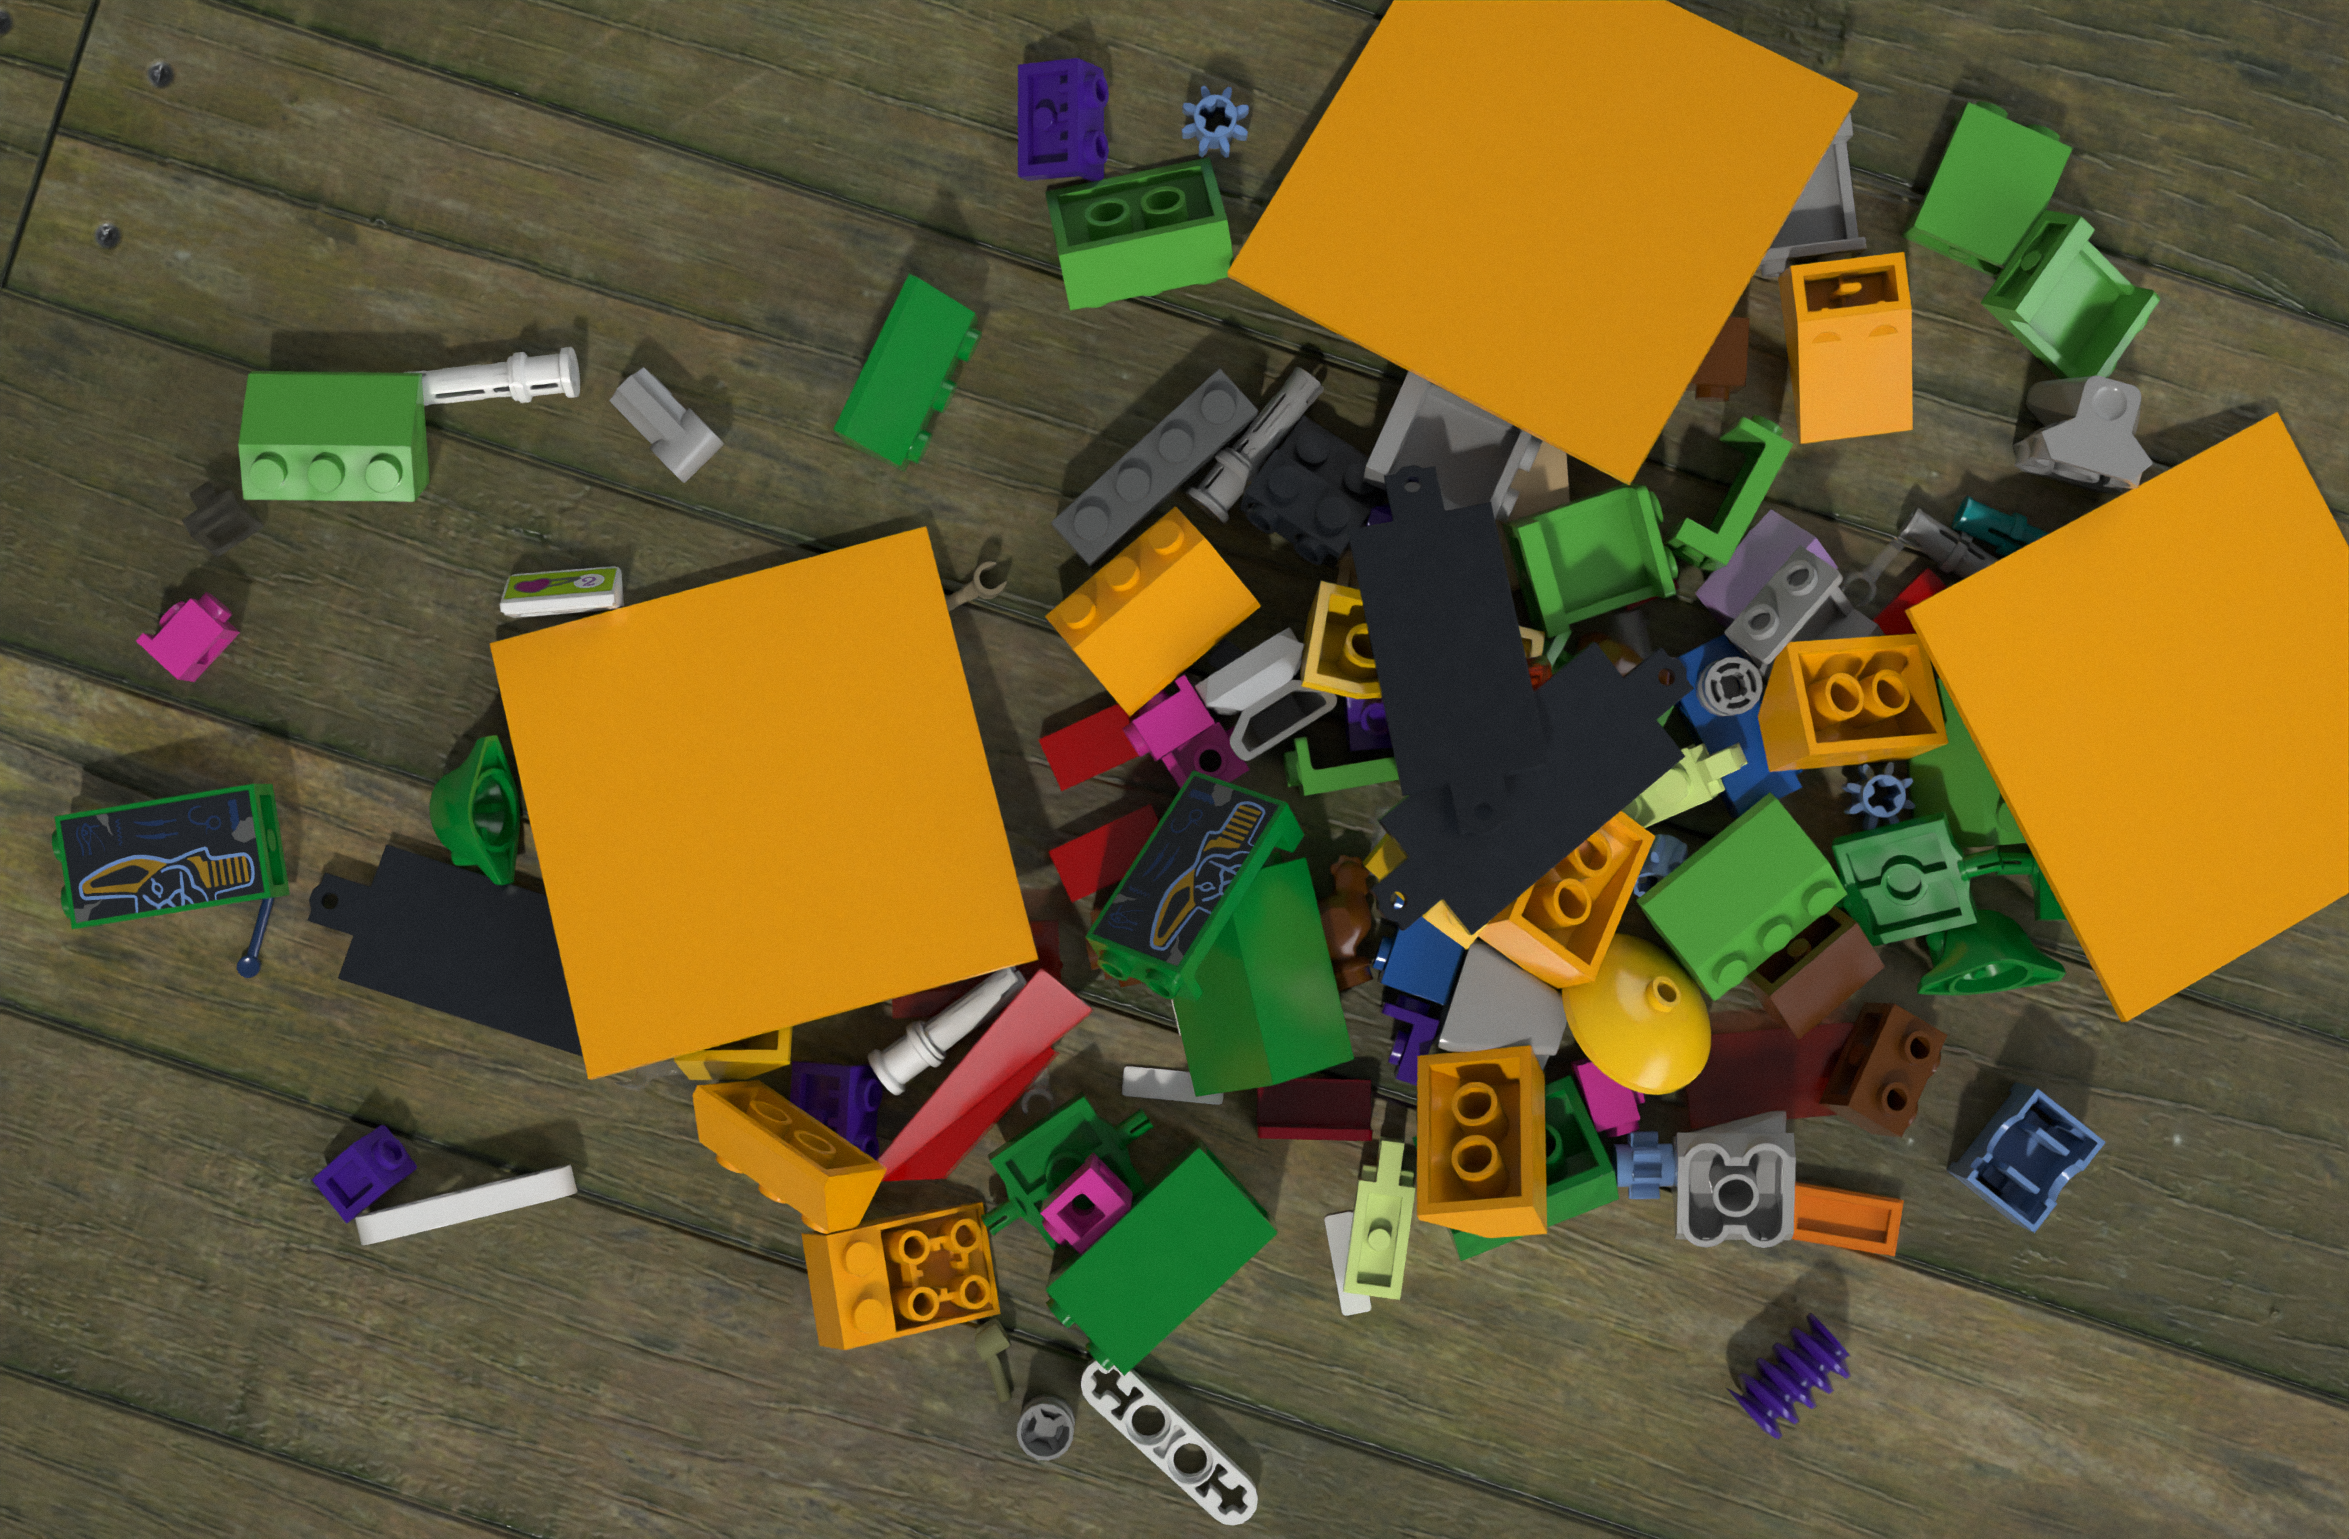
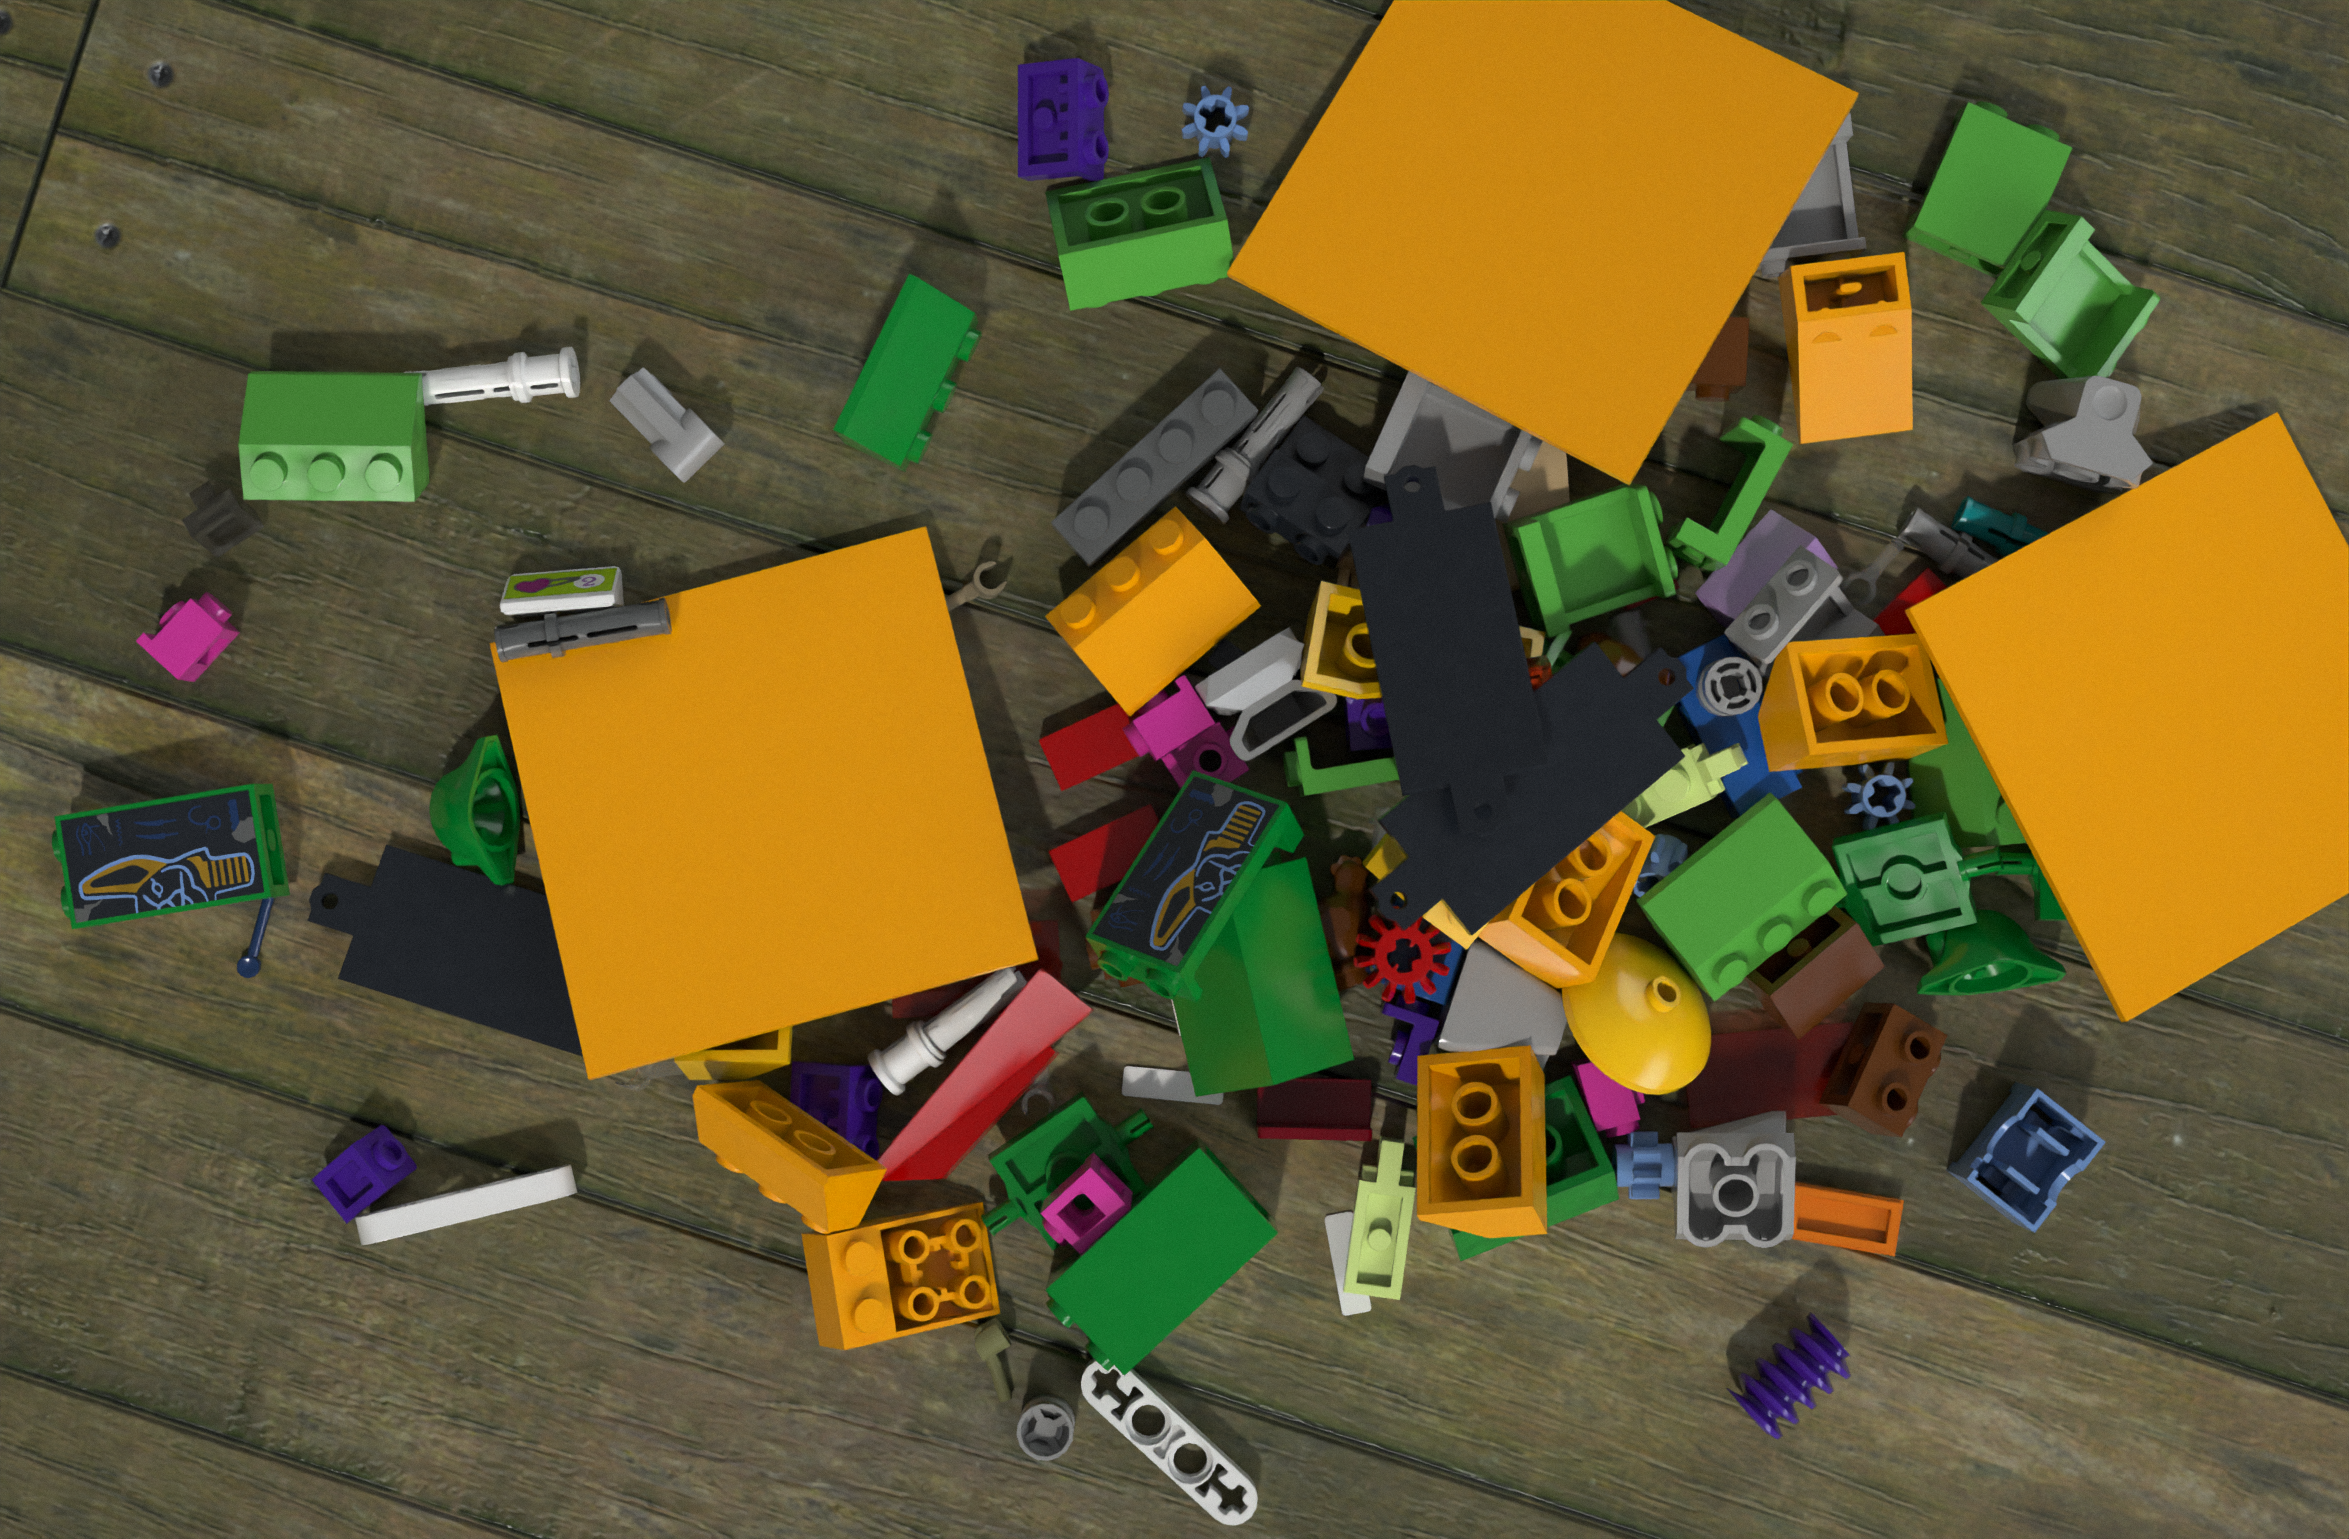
none -> dark grey pin [494,598,672,663]
none -> red gear [1353,906,1451,1004]

